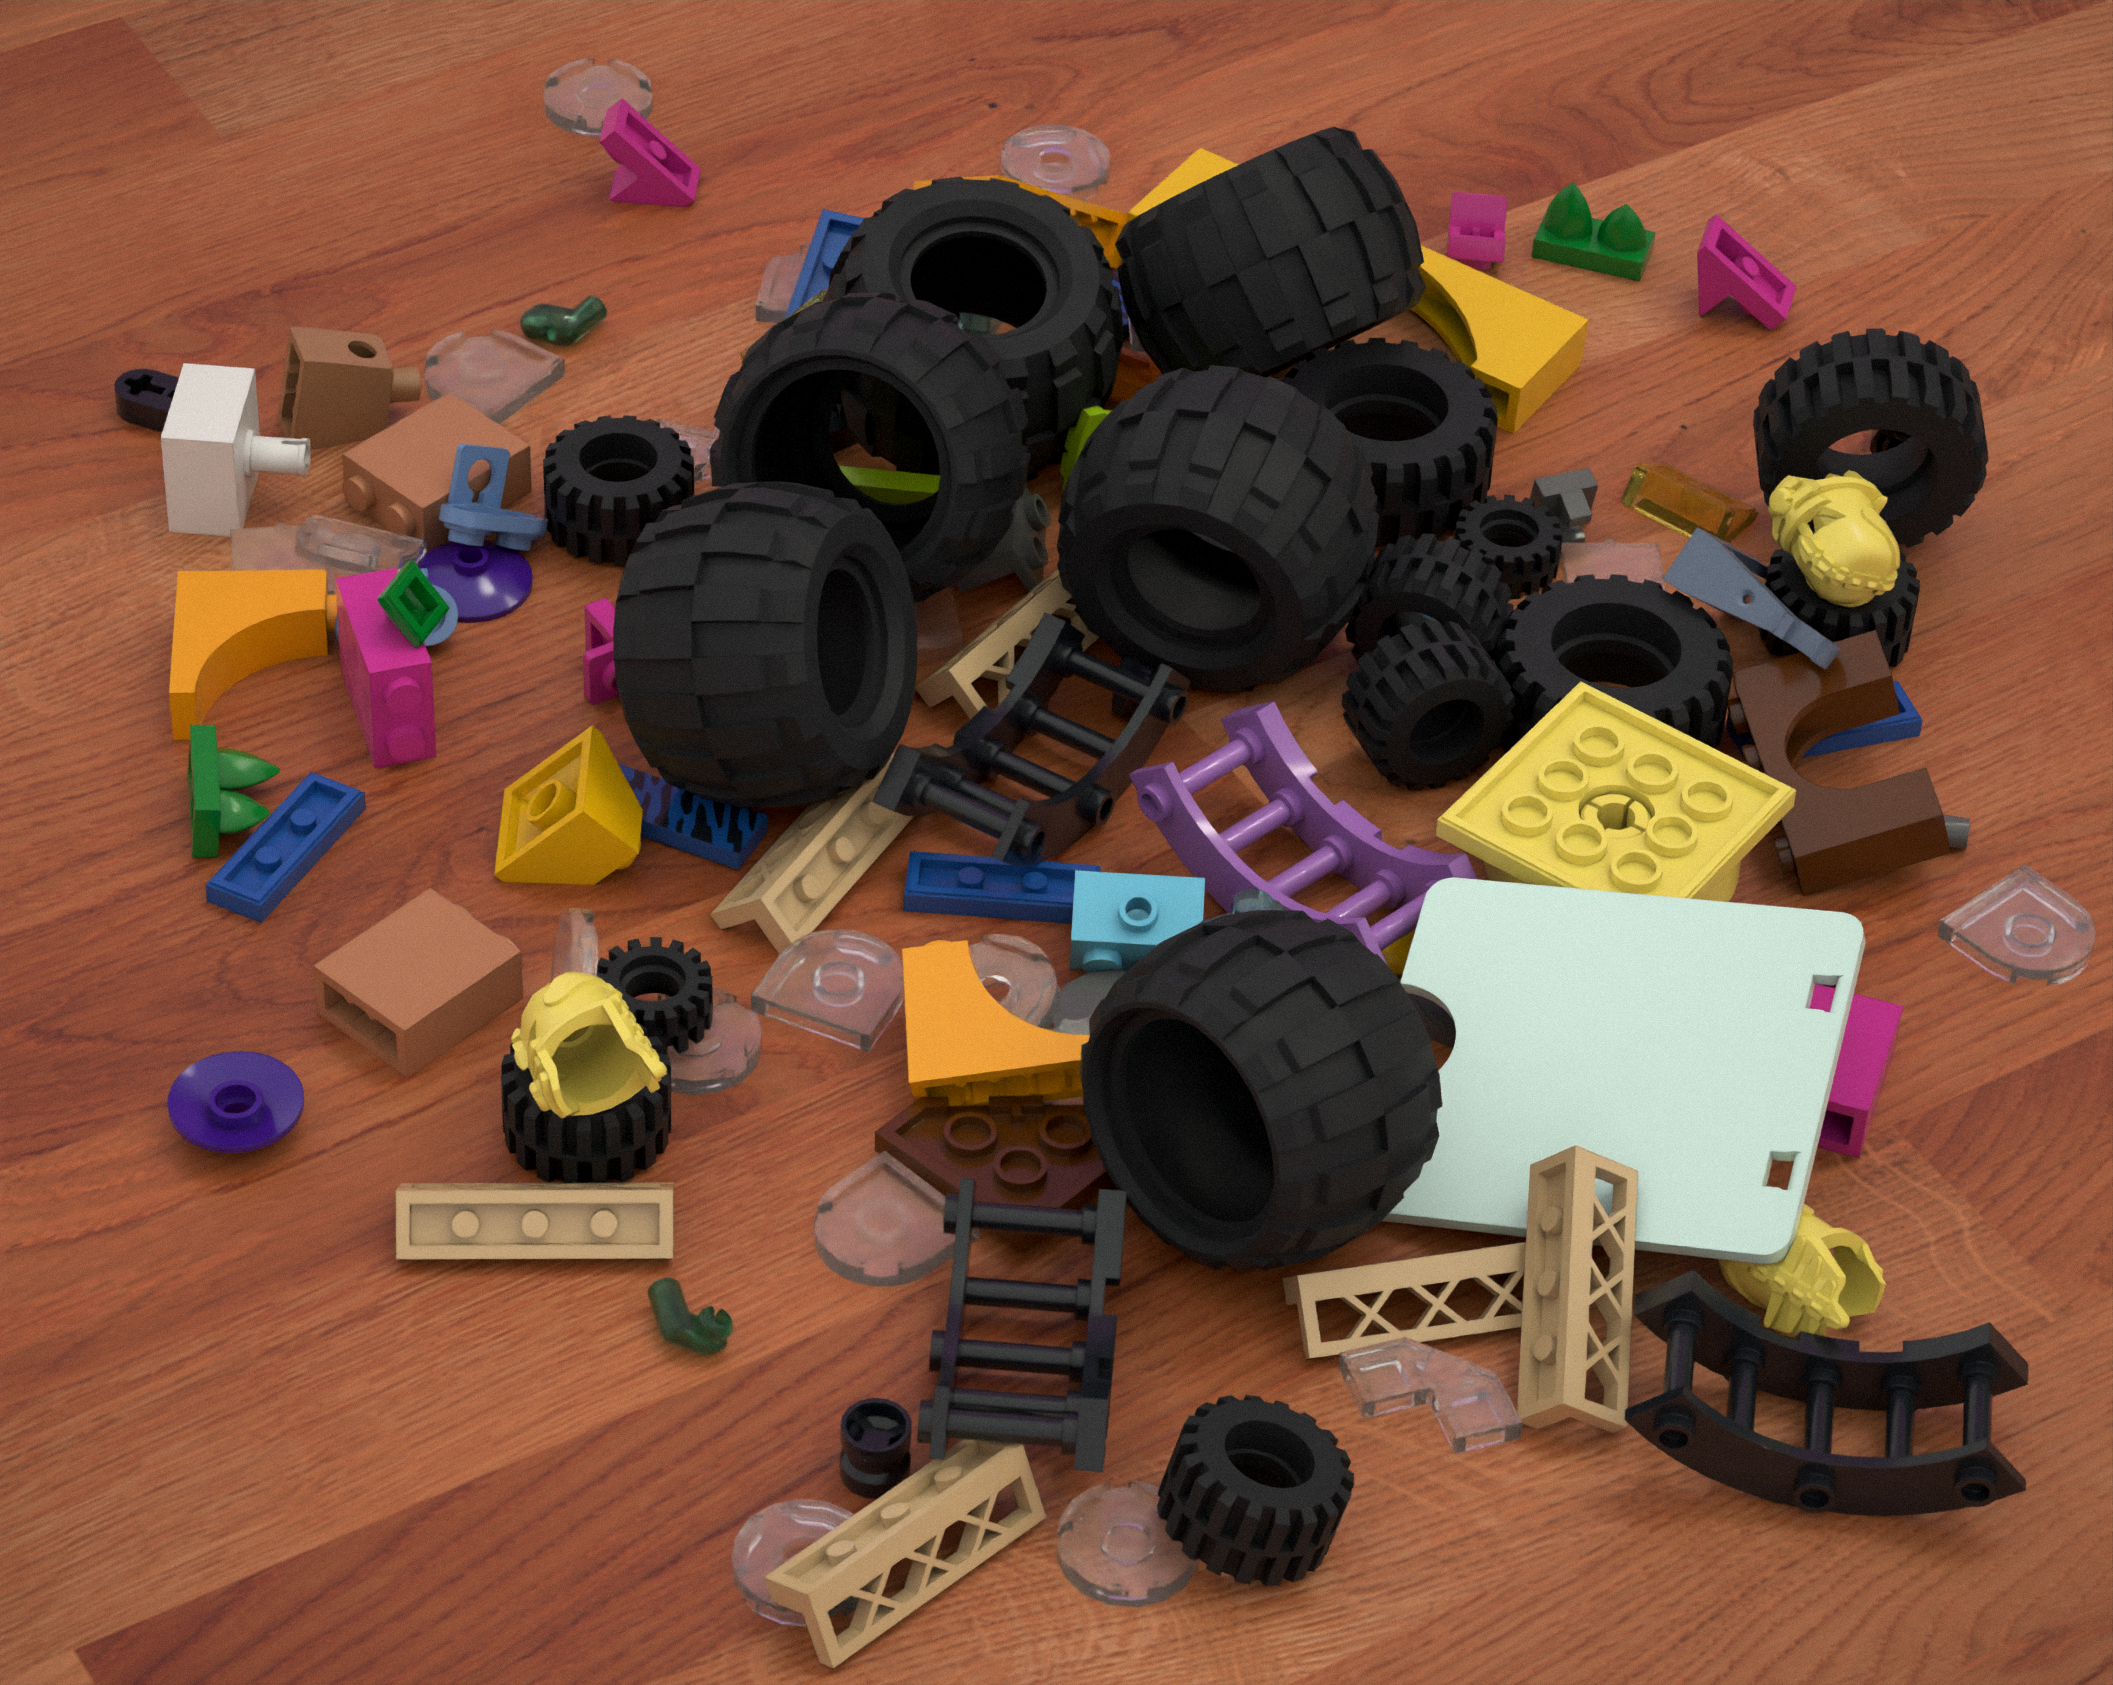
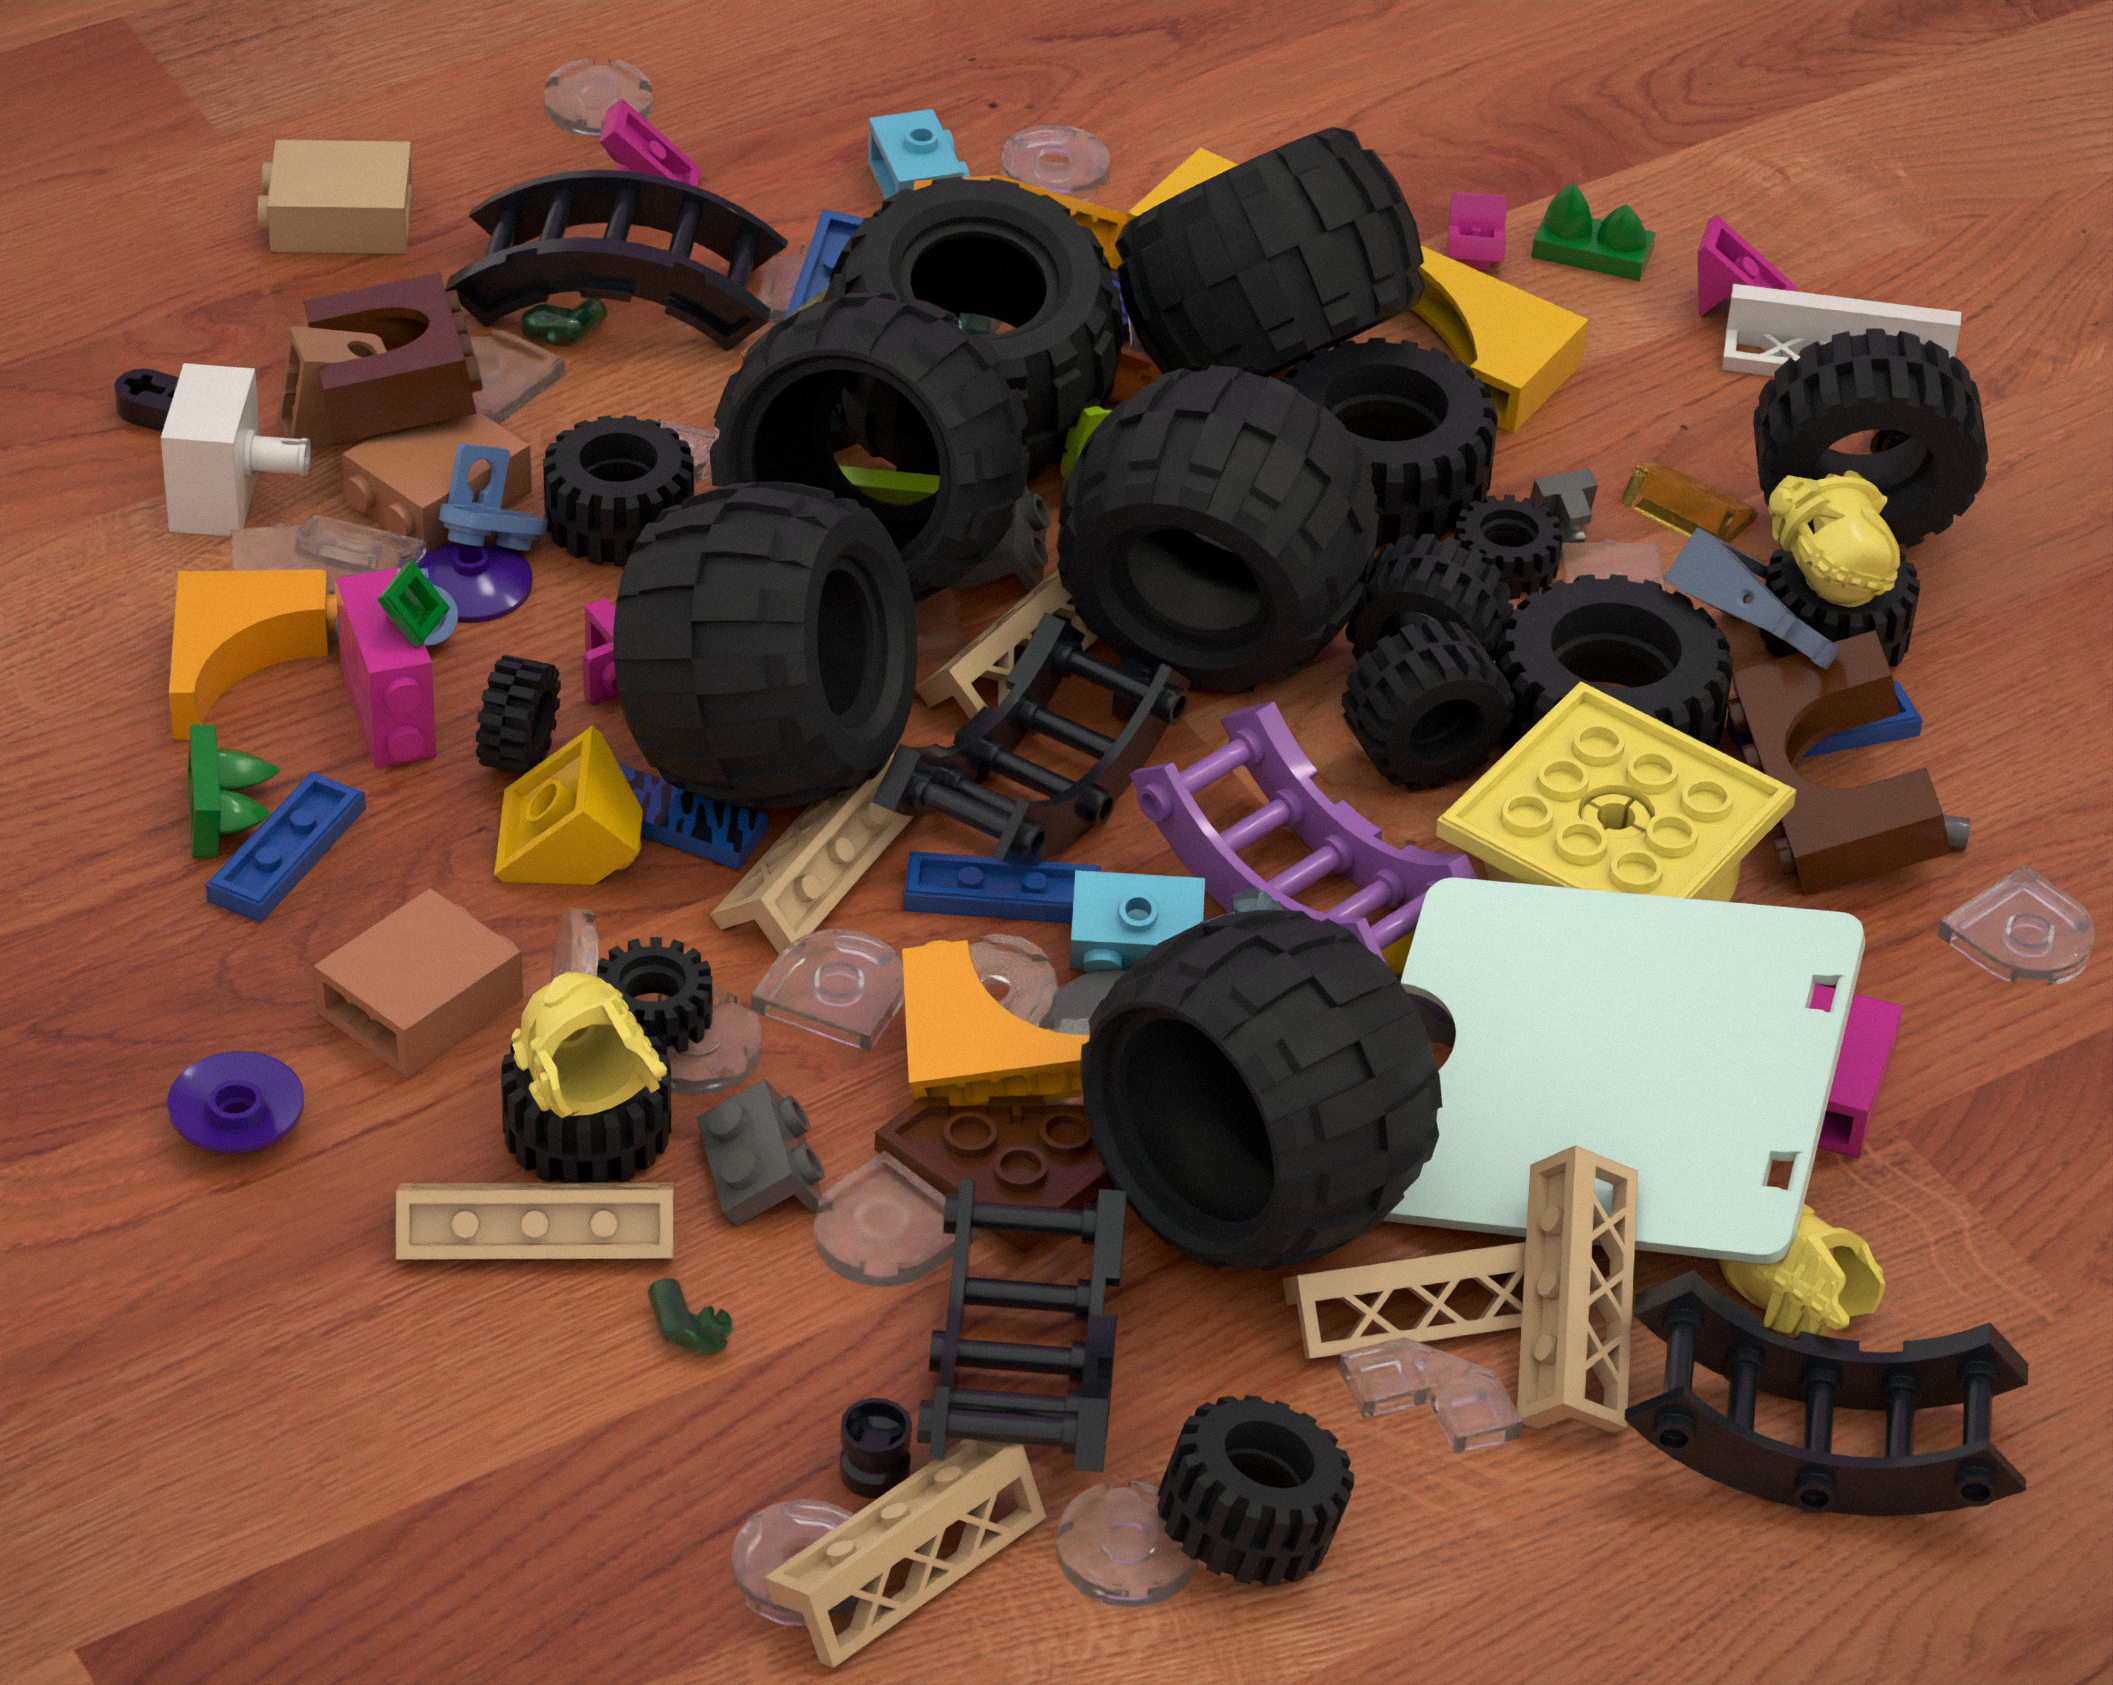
none -> tan brick [258,140,413,254]
none -> reddish brown arch [303,272,483,444]
none -> black fence [445,170,788,351]
none -> black tyre [475,655,561,774]
none -> dark grey bracket [697,1078,825,1227]
none -> medium azure brick [868,109,970,200]
none -> white fence [1722,284,1961,377]

